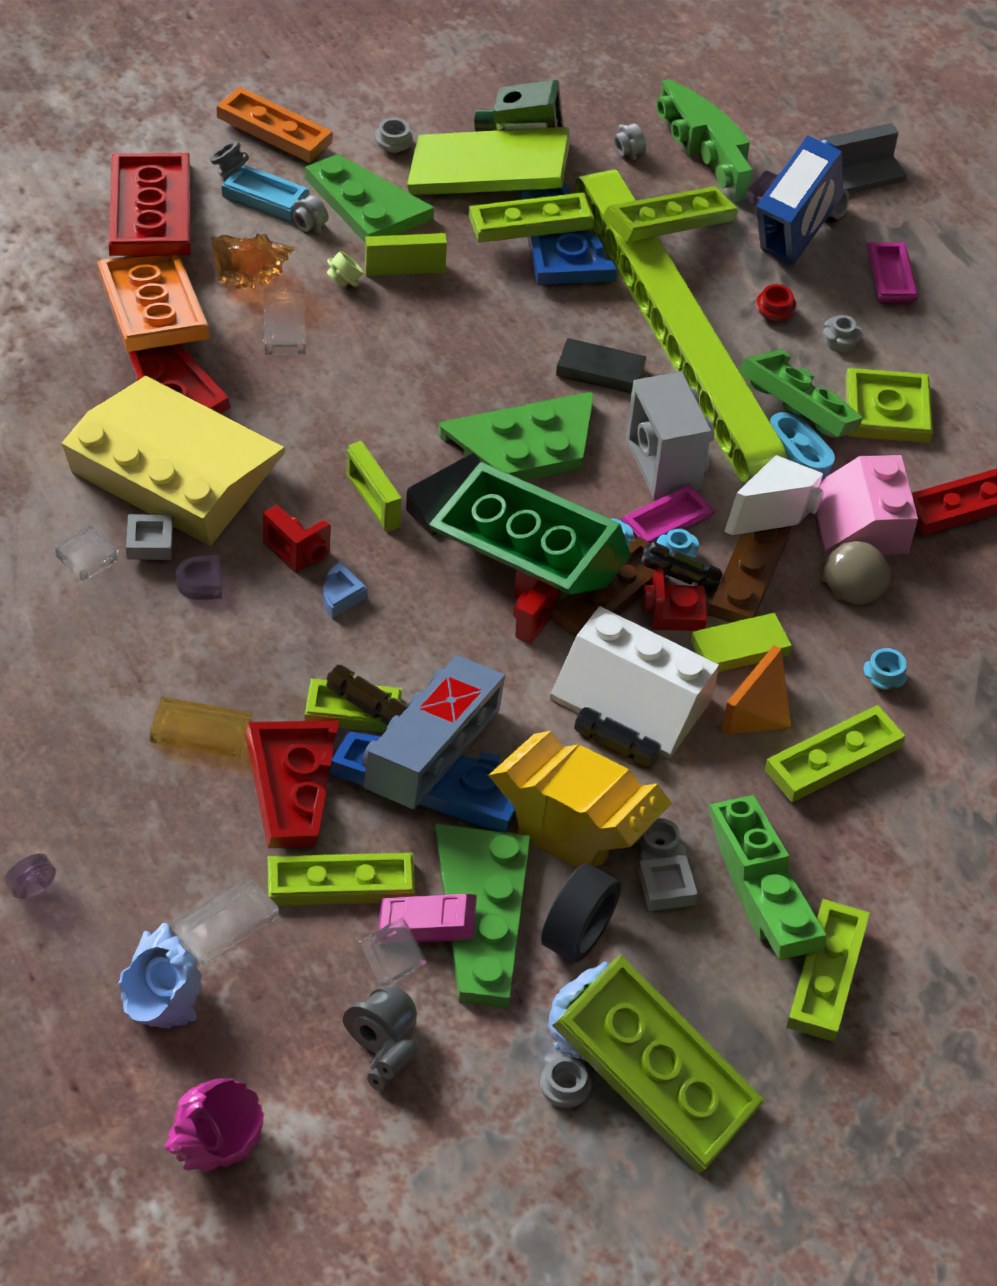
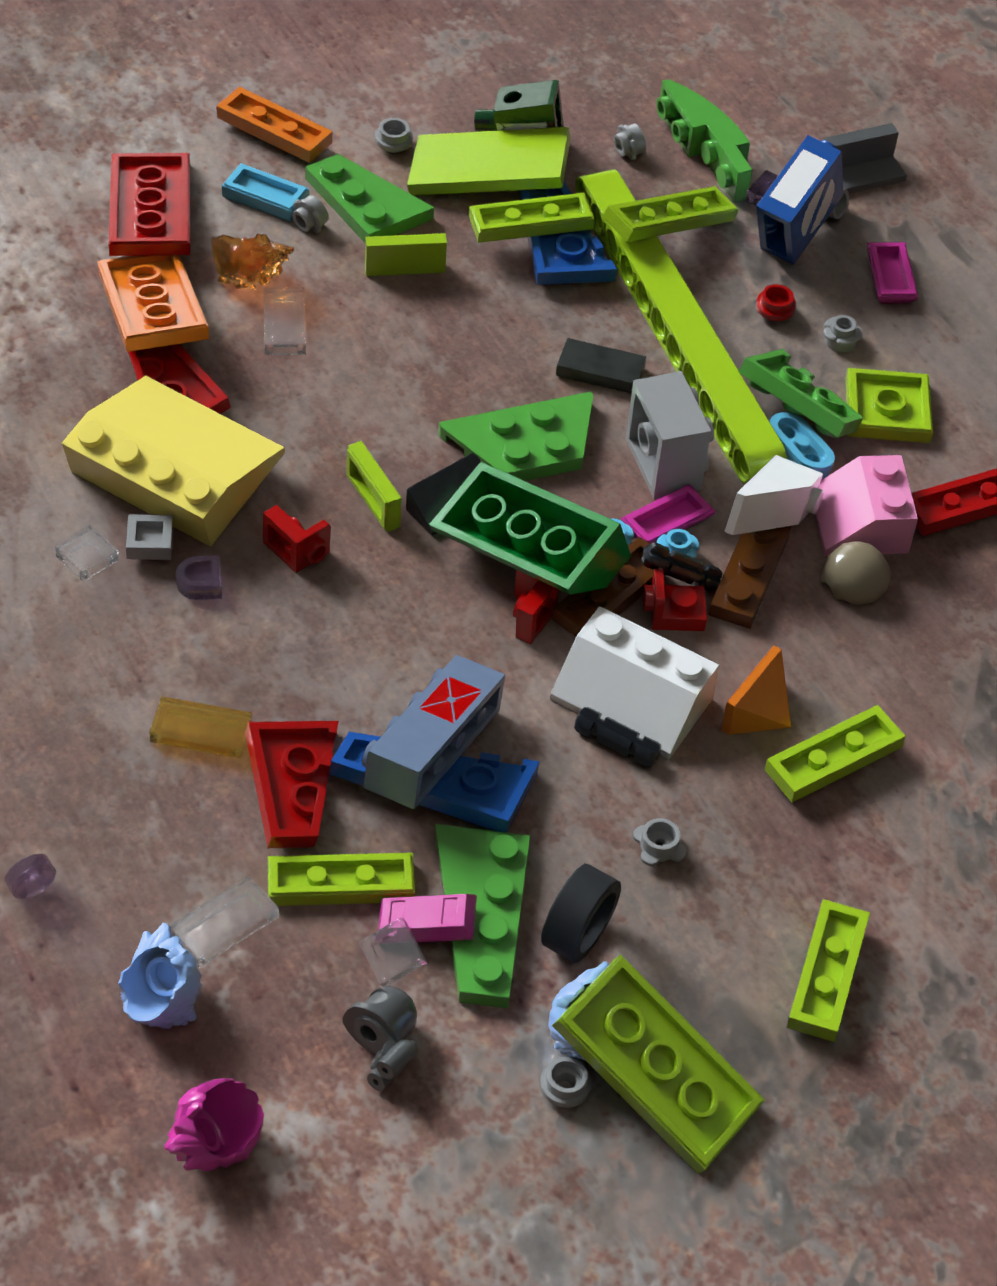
dark grey bush [209,140,249,177] -> none
lime tile [305,678,402,733] -> none
medium blue tile [323,561,368,618] -> none
dark brown axle [326,665,408,726] -> none
yellowish green plate [327,251,364,288] -> none
yellow slope [489,731,672,868] -> none
light grey plate [638,855,698,911] -> none
lime tile [690,613,792,672] -> none
bright green slope [709,795,826,960] -> none
medium azure plate [863,648,908,690] -> none

